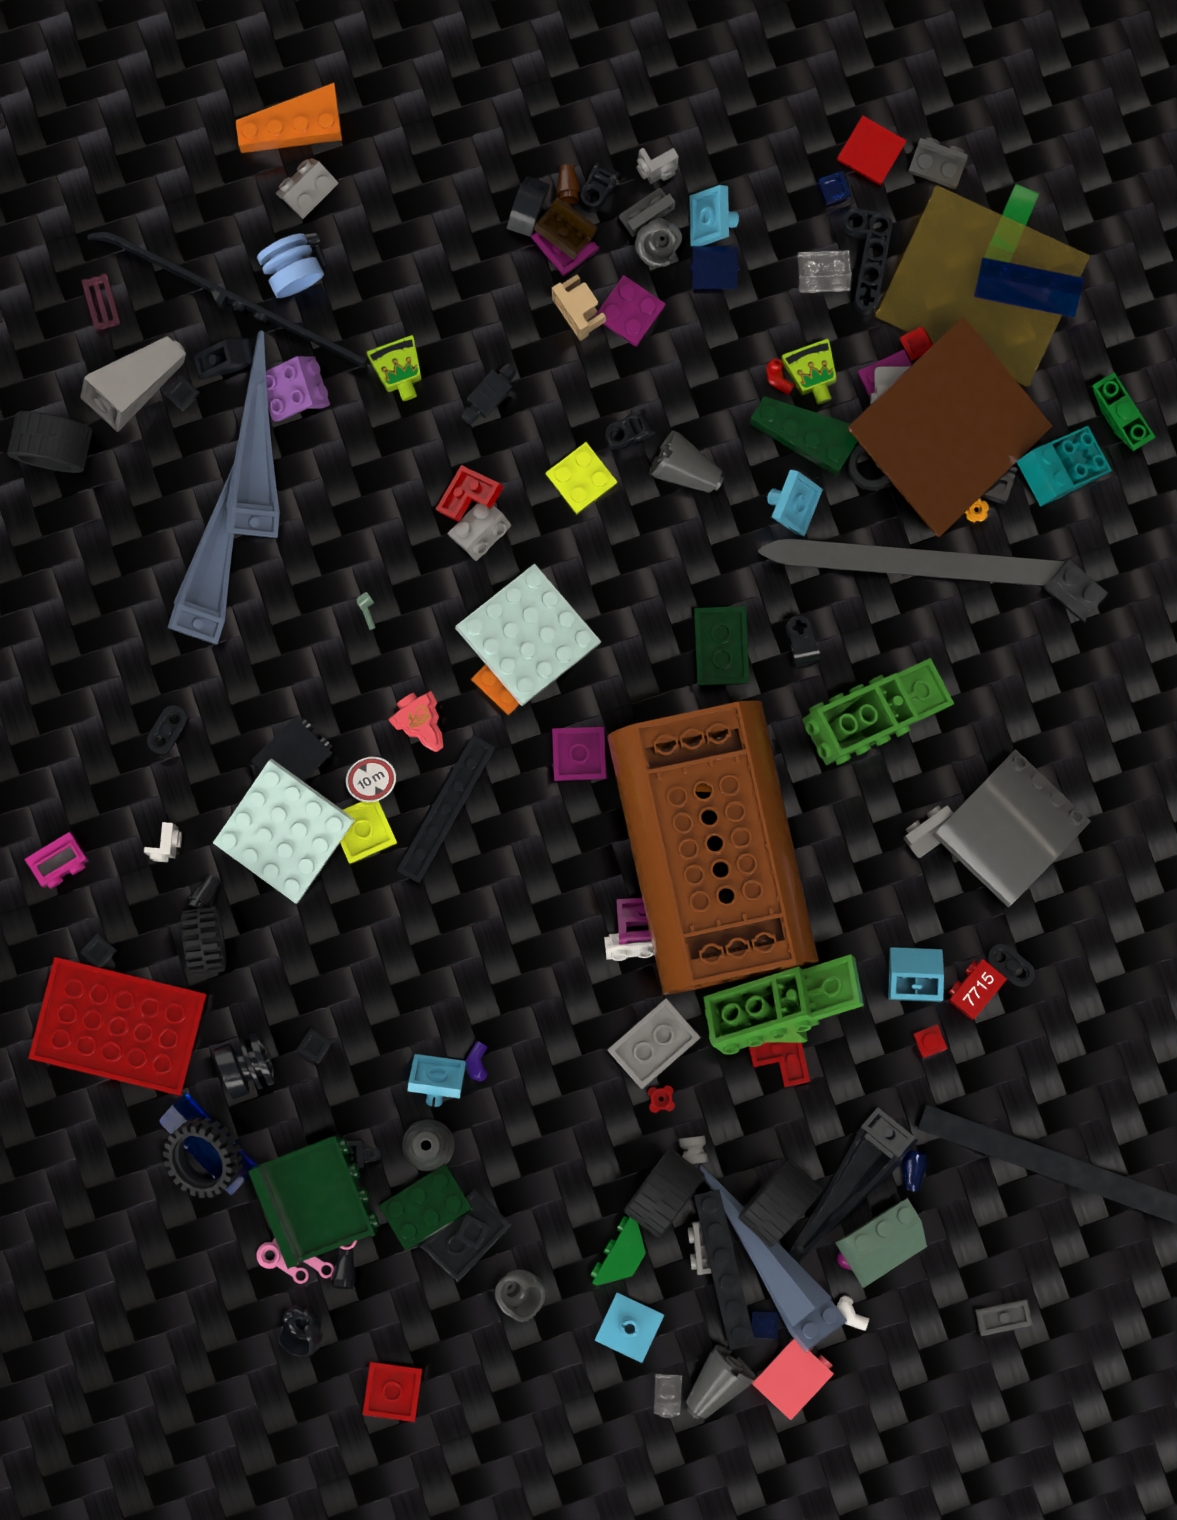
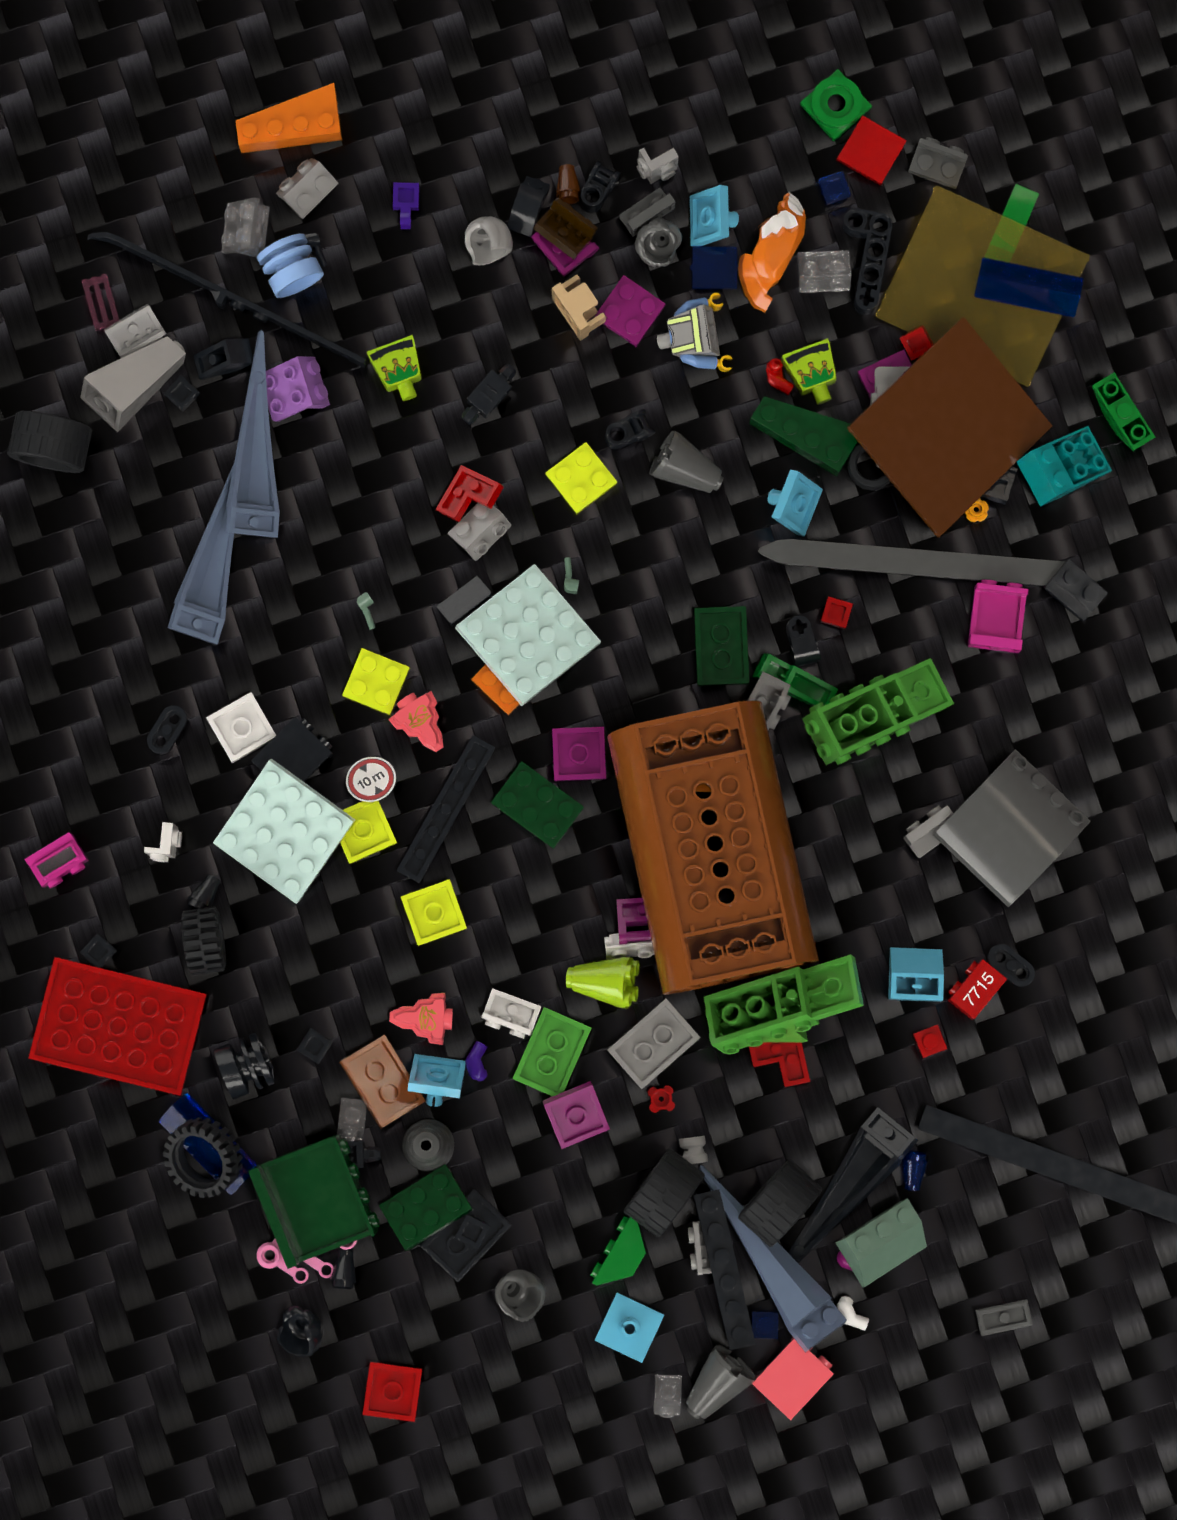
none -> light grey bracket [104,304,166,358]
none -> white plate [206,692,276,763]
none -> clear bracket [221,198,270,258]
none -> clear bracket [337,1098,367,1141]
none -> dark orange tile [340,1035,425,1129]
none -> neon yellow plate [342,648,410,716]
none -> coral rock [389,993,453,1045]
none -> dark purple plate [393,182,419,229]
none -> neon yellow plate [401,879,467,946]
none -> black slope [436,576,493,627]
none -> light grey piece [465,216,513,266]
none -> white bracket [481,988,541,1039]
none -> dark green plate [491,761,584,849]
none -> bright green plate [513,1007,592,1096]
none -> magenta plate [542,1081,610,1149]
none -> sand green hand [564,557,579,594]
none -> lime cone [566,957,640,1009]
none -> torso [657,293,732,372]
none -> orange animal [738,192,806,313]
none -> light grey bracket [748,672,791,730]
none -> green slope [752,654,838,706]
none -> green piece [800,69,872,142]
none -> red plate [821,596,853,629]
none -> dark pink panel [968,580,1028,654]

